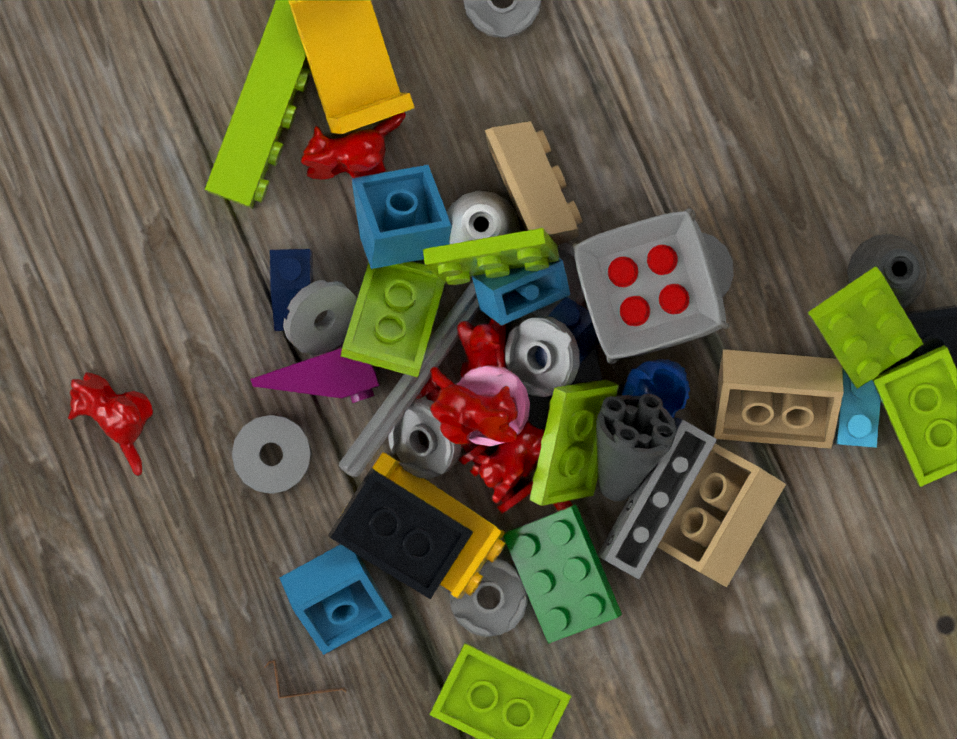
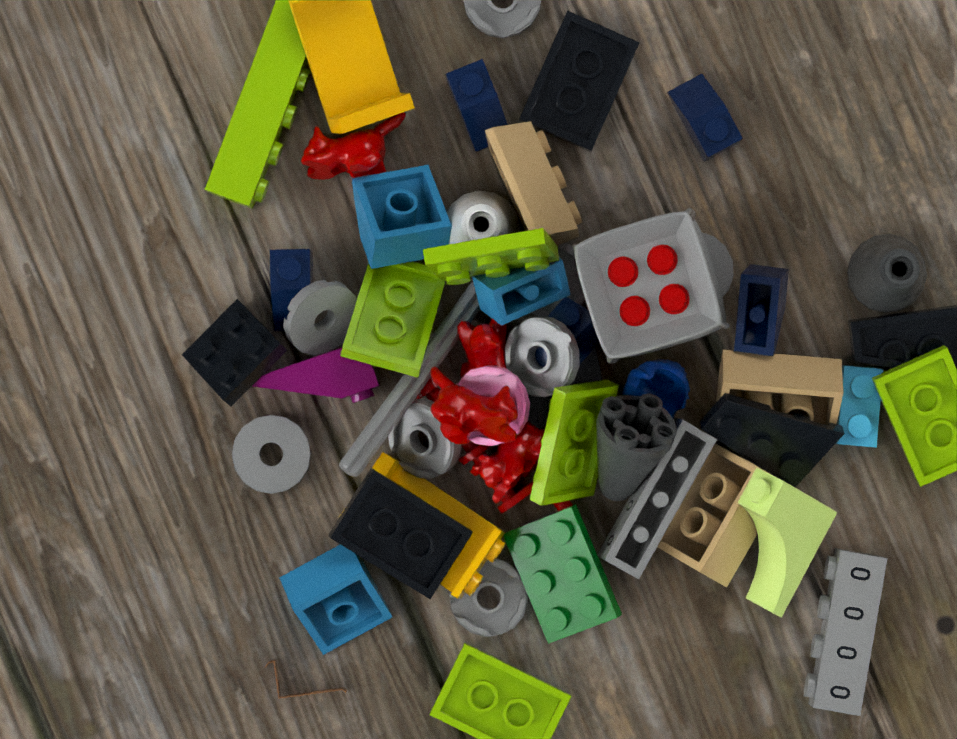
red animal [68,372,153,476] -> none
lime plate [808,266,923,389] -> none
none -> black plate [182,299,287,407]
none -> dark blue slope [446,59,508,152]
none -> black plate [519,10,640,152]
none -> dark blue slope [667,74,743,162]
none -> black wing [700,393,845,487]
none -> dark blue slope [734,264,789,356]
none -> yellowish green arch [738,467,837,618]
none -> light grey brick [804,548,888,716]

